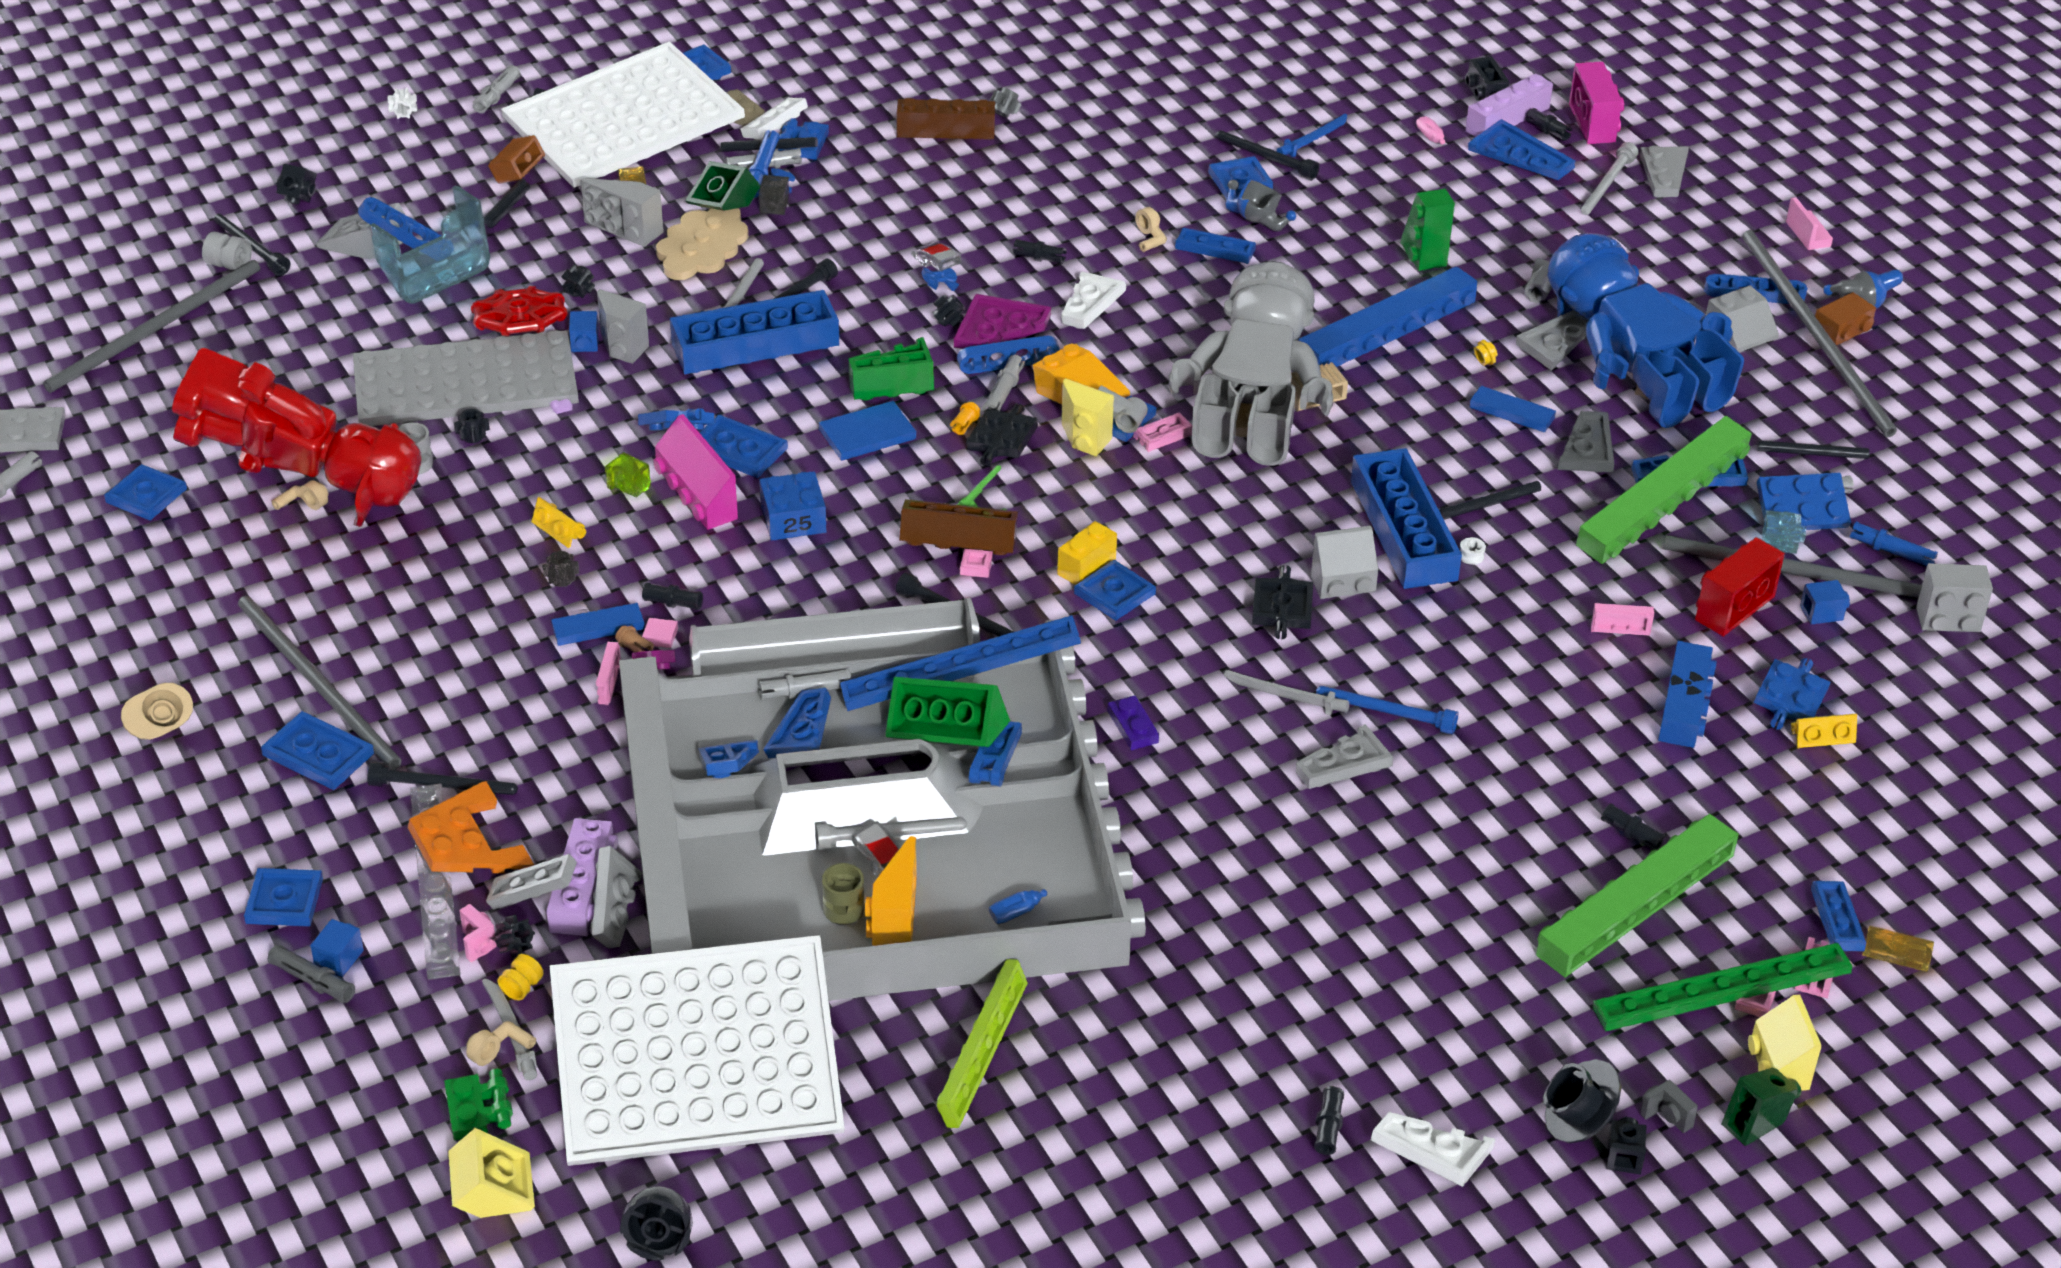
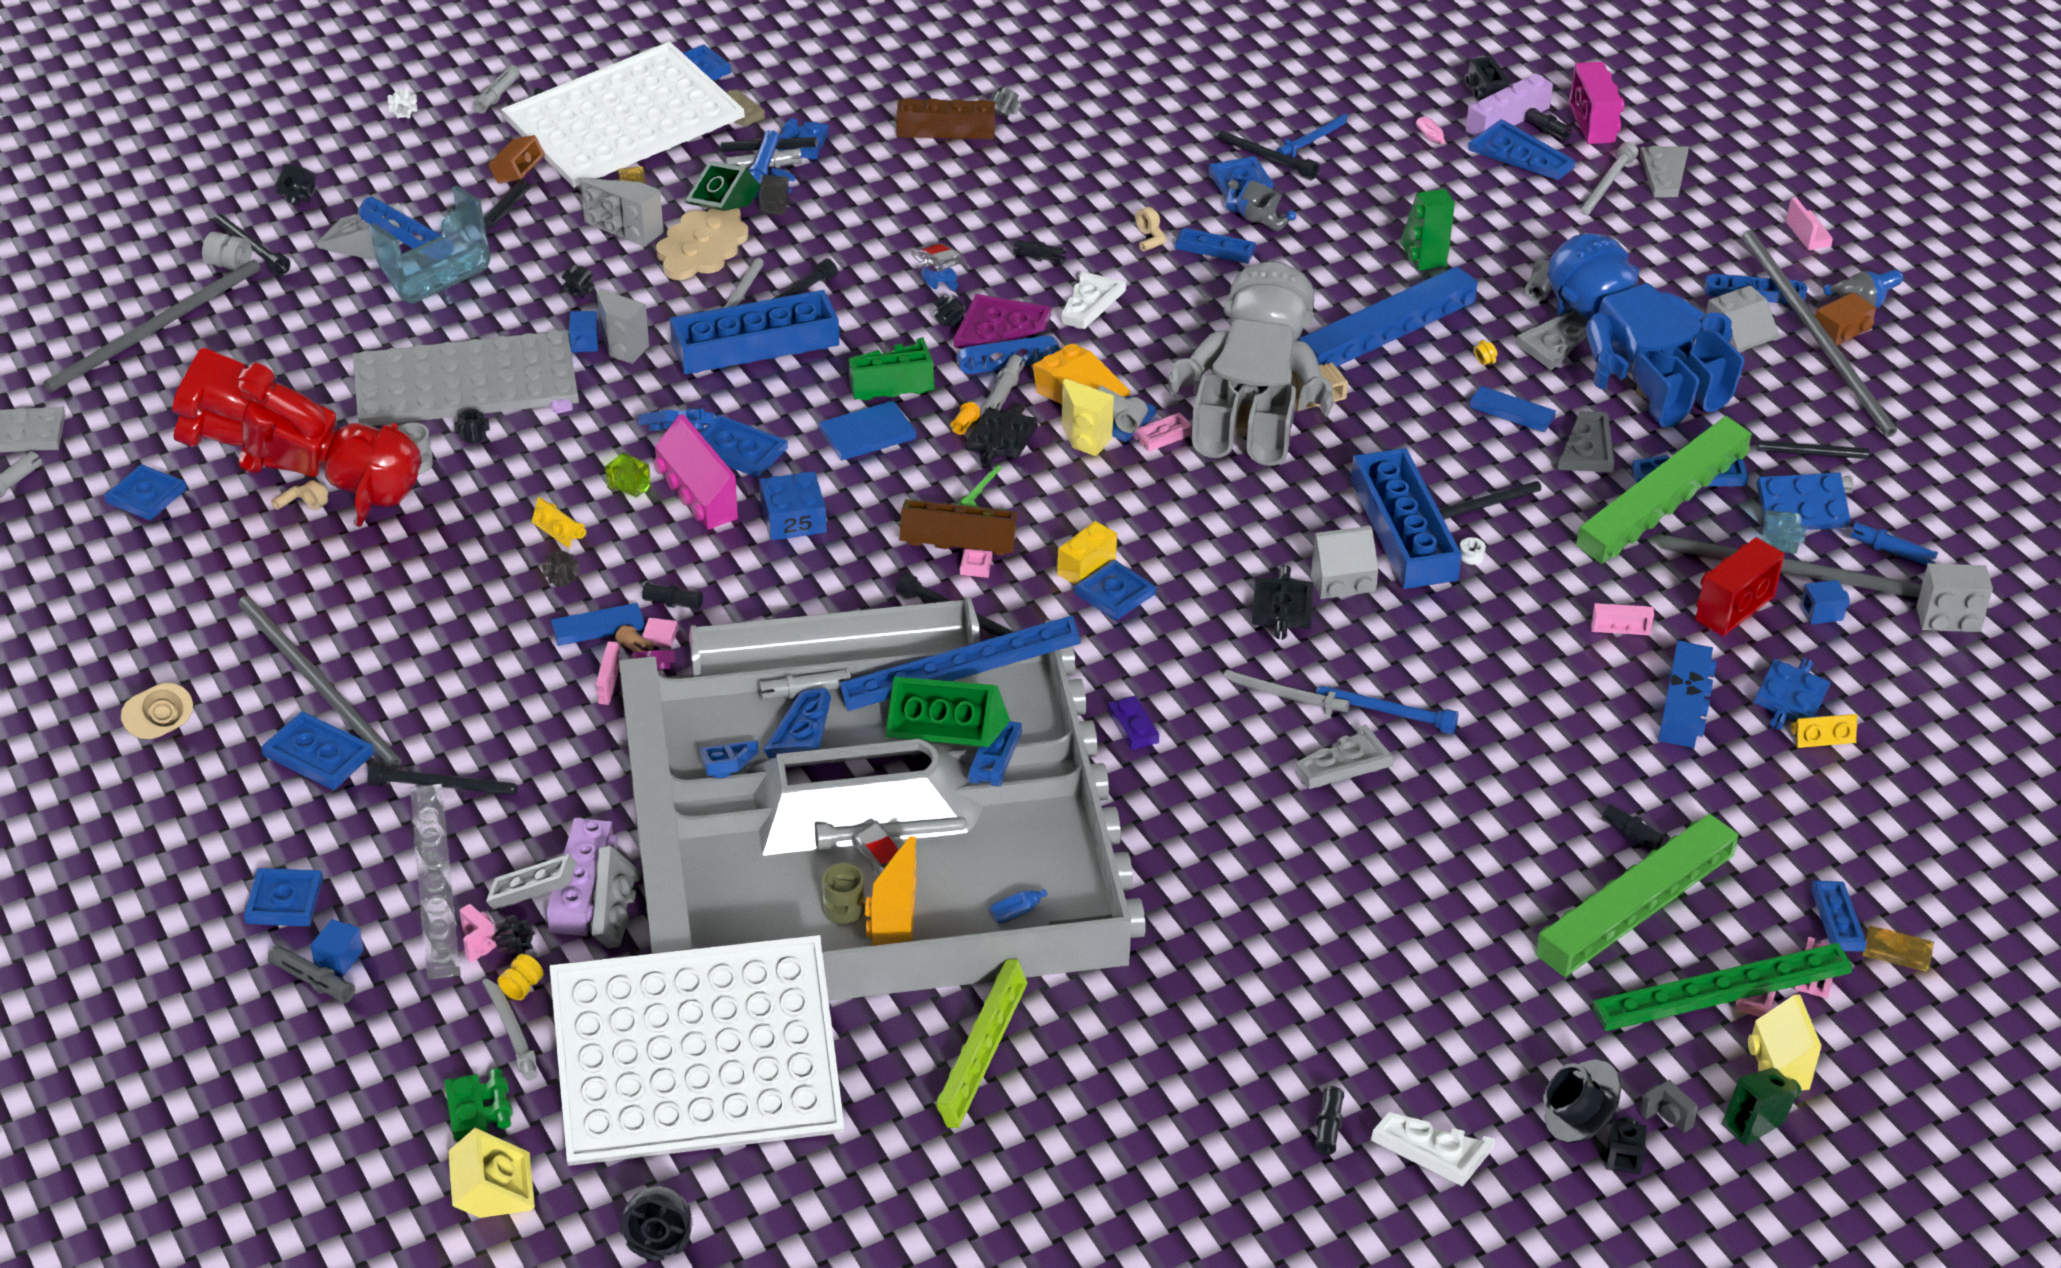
orange wing [408,781,534,873] -> none
tan plate [466,1021,536,1066] -> none
red plate [471,286,568,337] -> none
white plate [741,98,808,140] -> none

